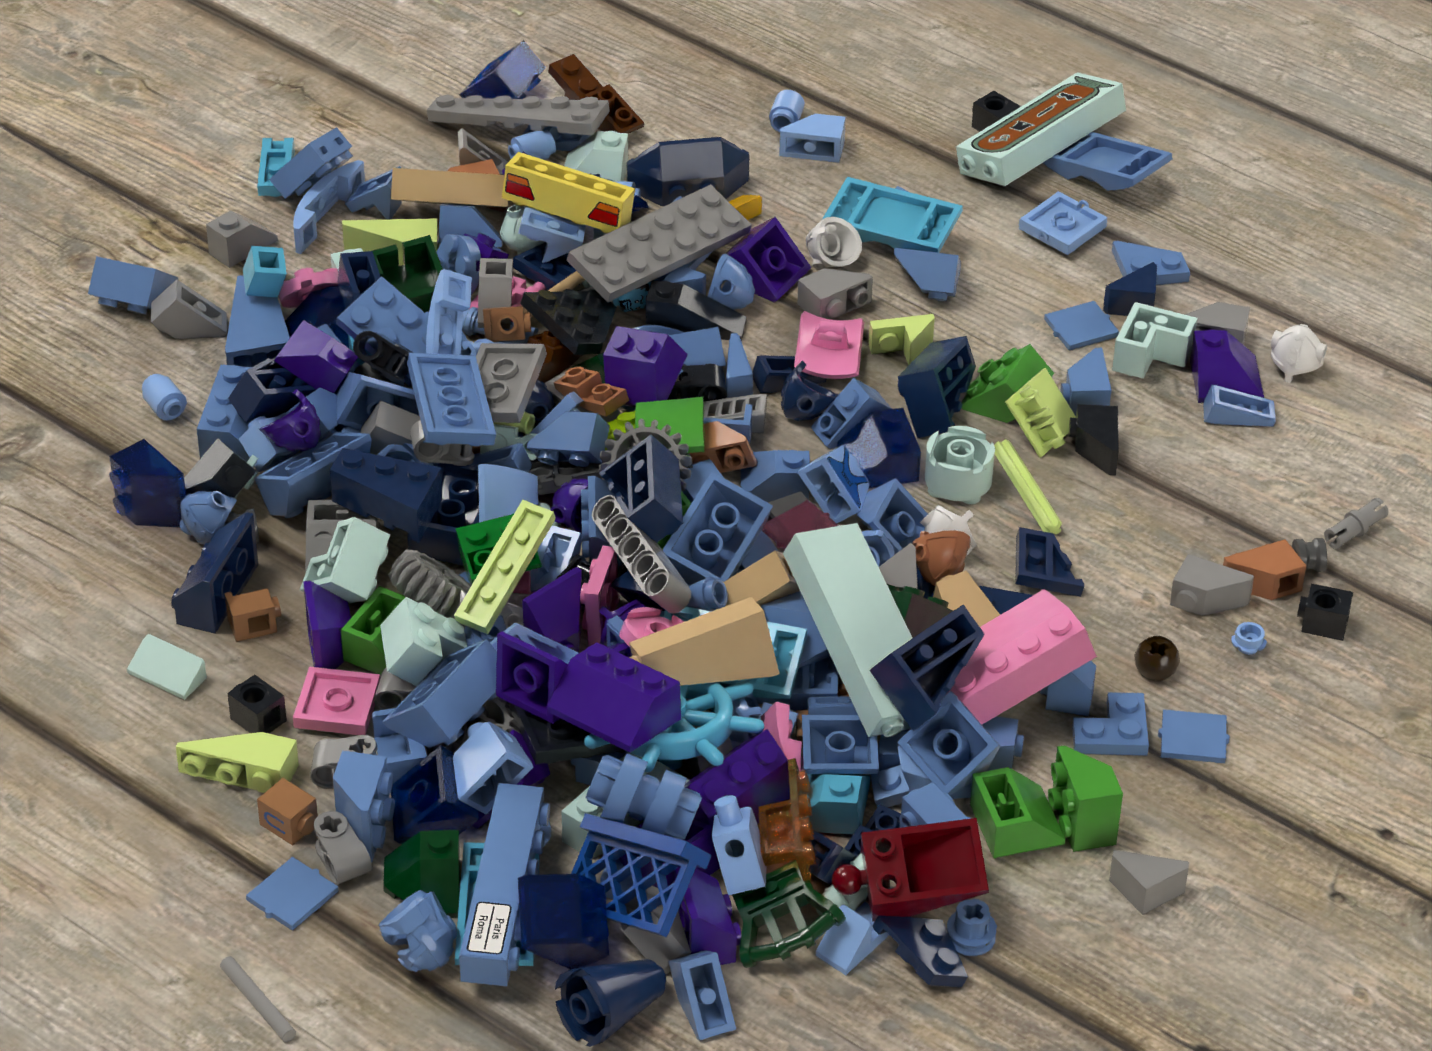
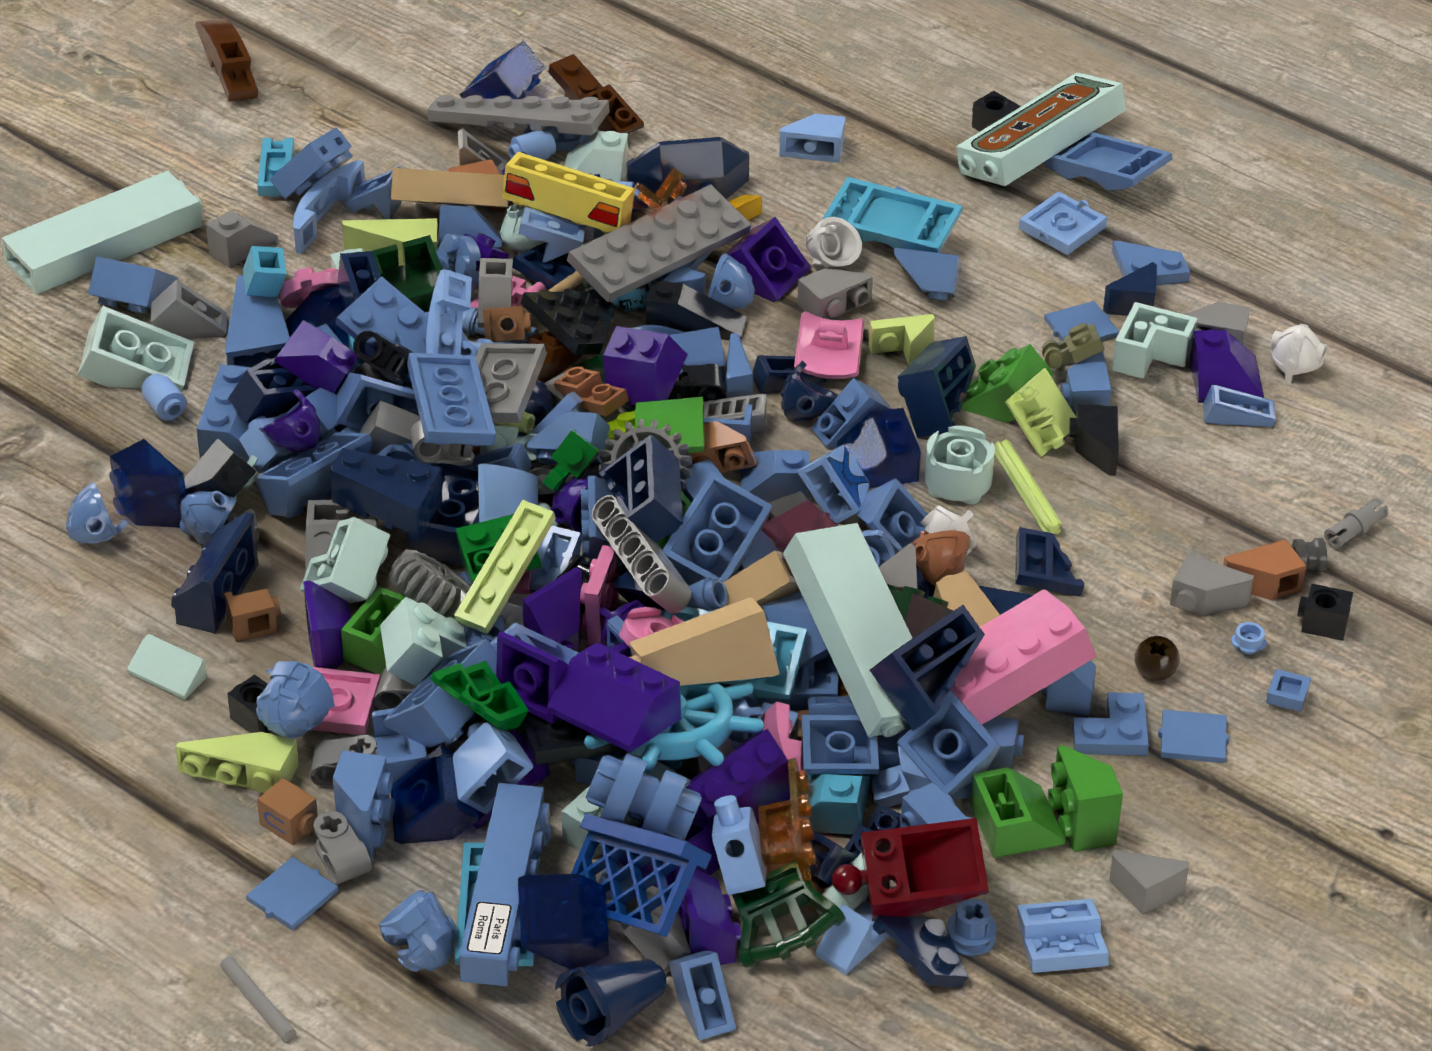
dark green slope [383,830,460,918] -> none
light blue brick [769,90,805,132] -> none
none -> light aqua brick [1,171,203,295]
none -> medium blue helmet [66,482,130,544]
none -> light aqua slope [77,306,194,391]
none -> reddish brown slope [195,18,258,102]
none -> medium blue helmet [256,661,335,738]
none -> green slope [430,660,529,730]
none -> green plate [542,430,601,491]
none -> clear orange bracket [635,168,688,209]
none -> light blue slope [1017,899,1109,973]
none -> olive plate [1042,323,1105,368]
none -> medium blue plate [1266,669,1311,712]

